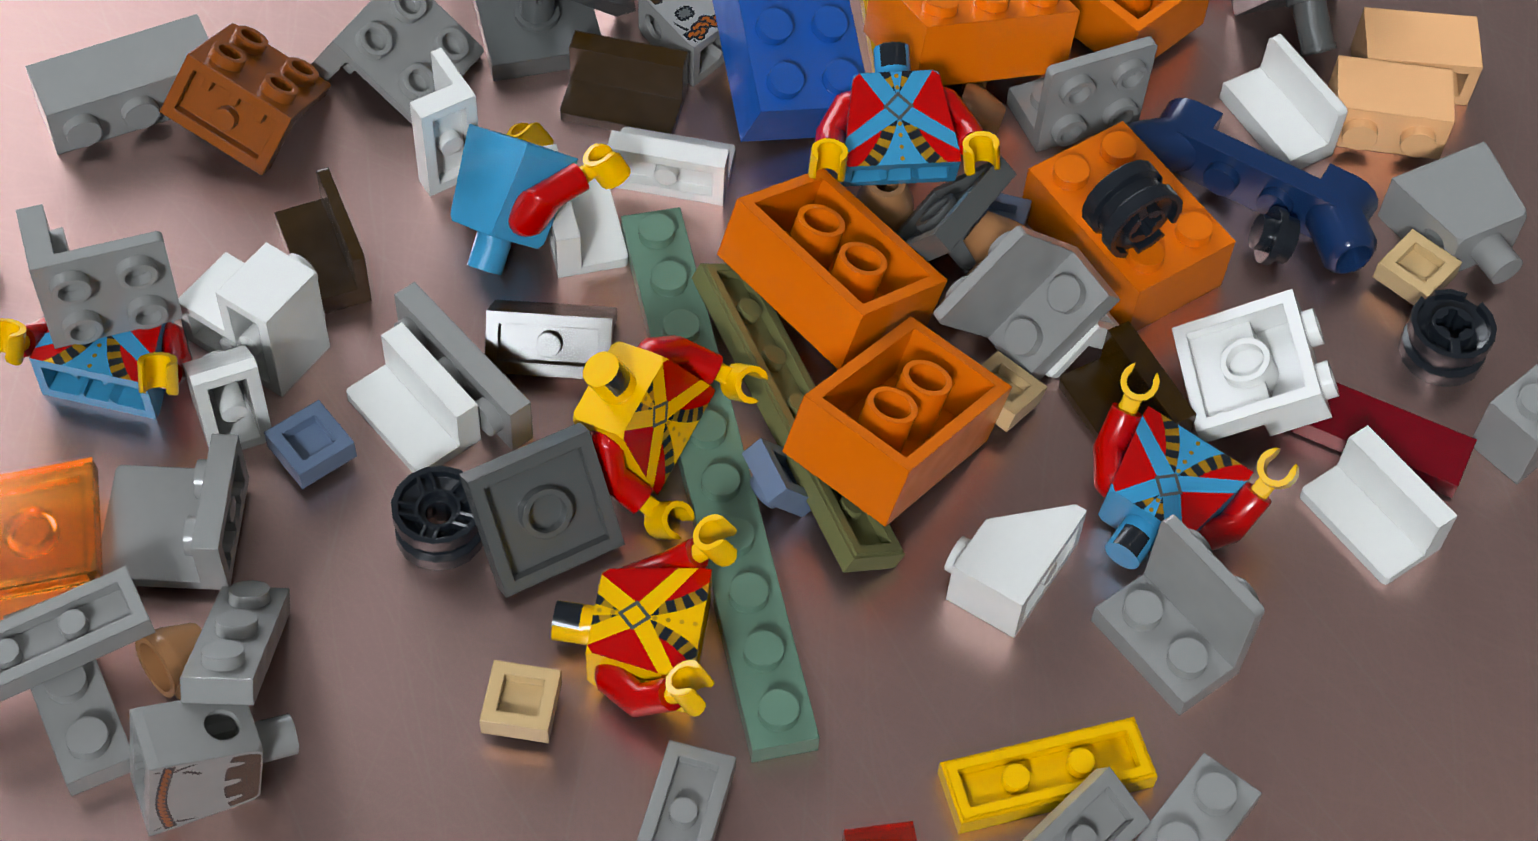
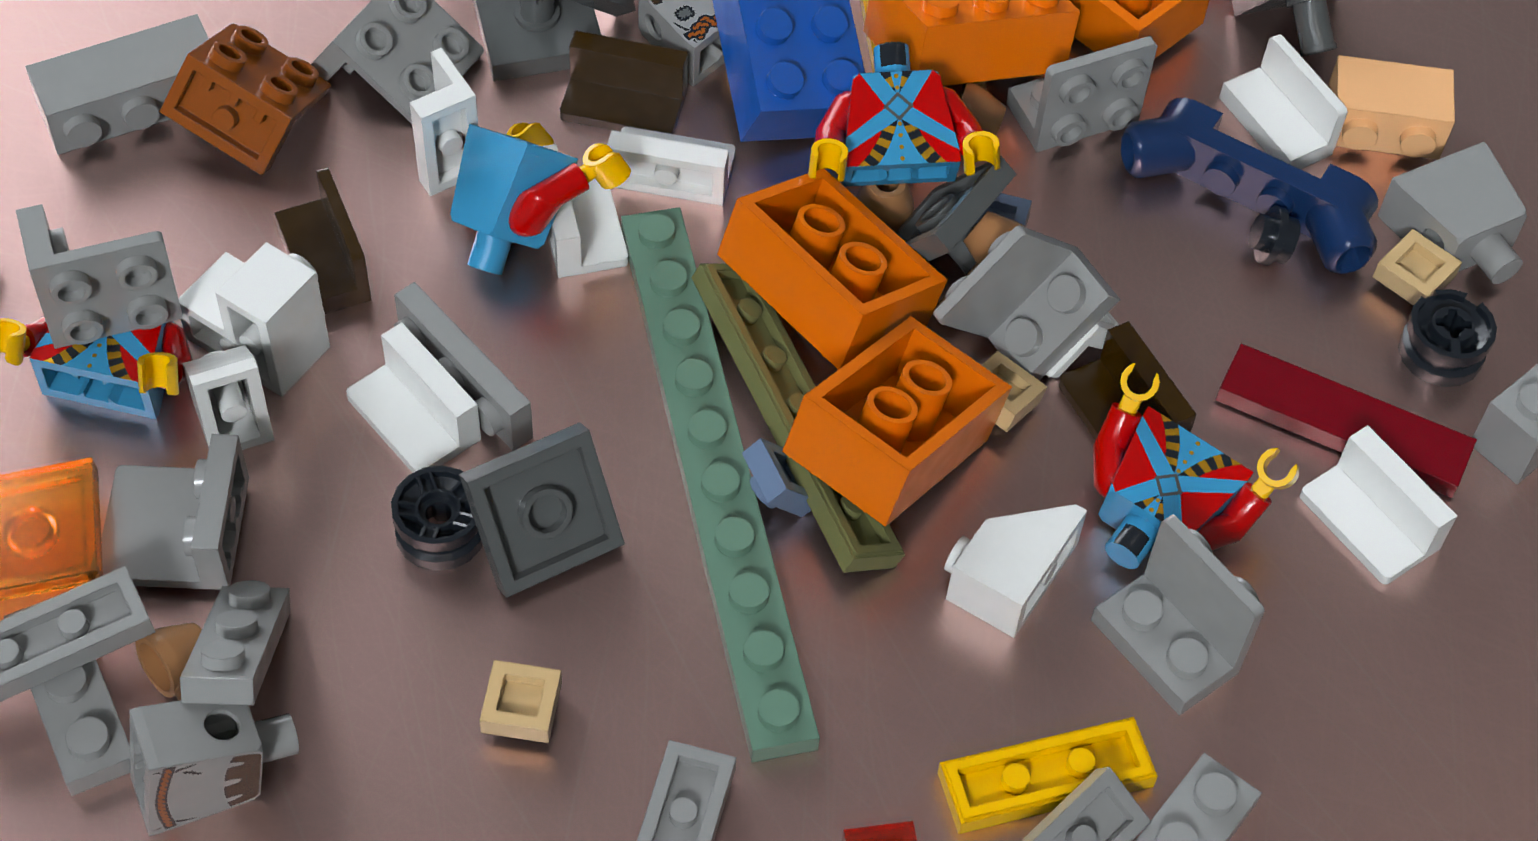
sand blue plate [264,400,357,489] -> none
panel [485,300,617,379] -> none
torso [551,514,737,717] -> none
torso [573,335,768,540] -> none
orange brick [1022,121,1236,331] -> none
black wheel [1082,160,1183,258] -> none
white plate [1172,289,1339,442] -> none
light nougat brick [1351,7,1483,106] -> none

